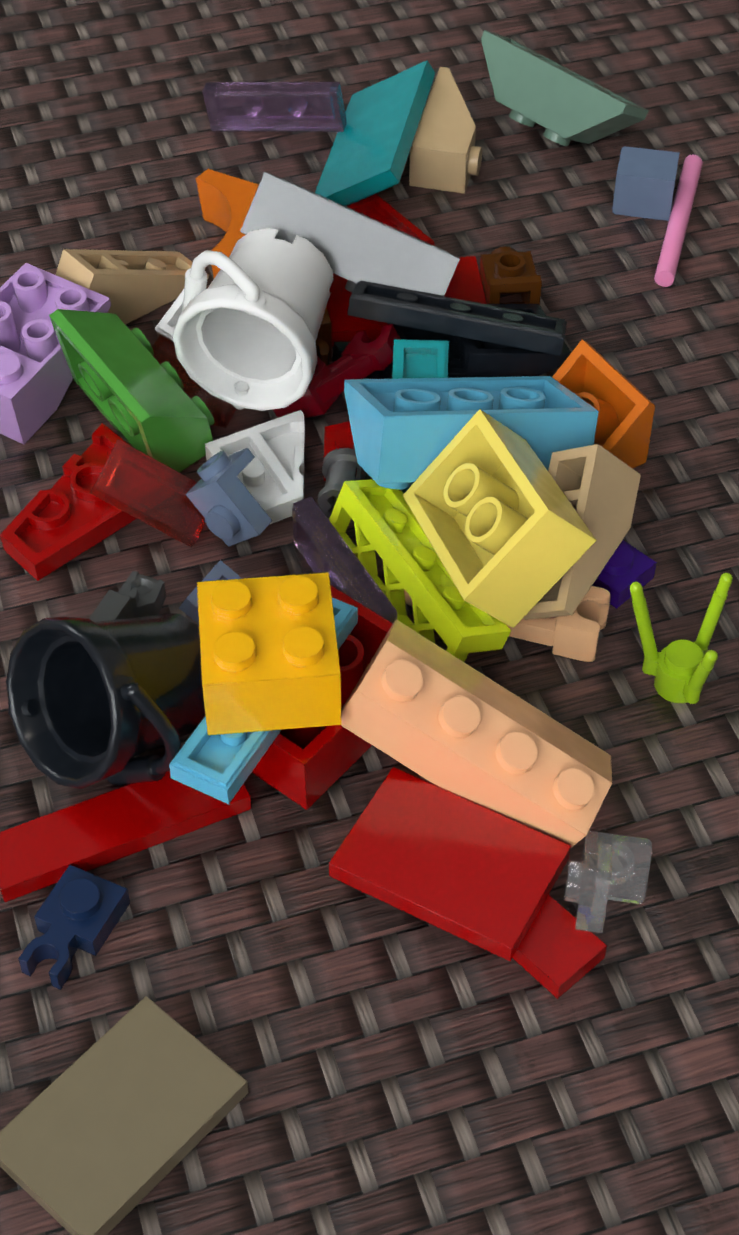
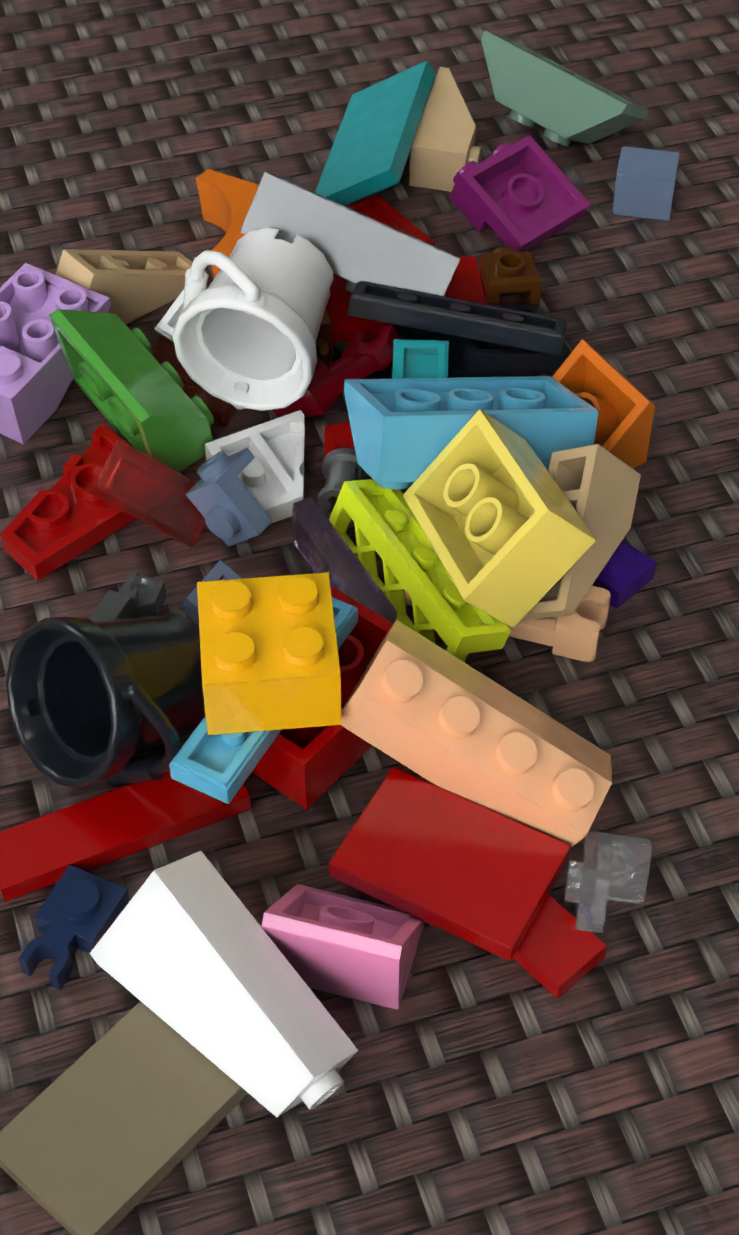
clear purple tile [202,82,347,132] -> none
lime plant [630,572,733,704] -> none
bright pink bar [654,155,703,287] -> none
none -> white slope [89,851,359,1117]
none -> bright pink slope [261,884,425,1010]
none -> magenta plate [449,135,591,252]

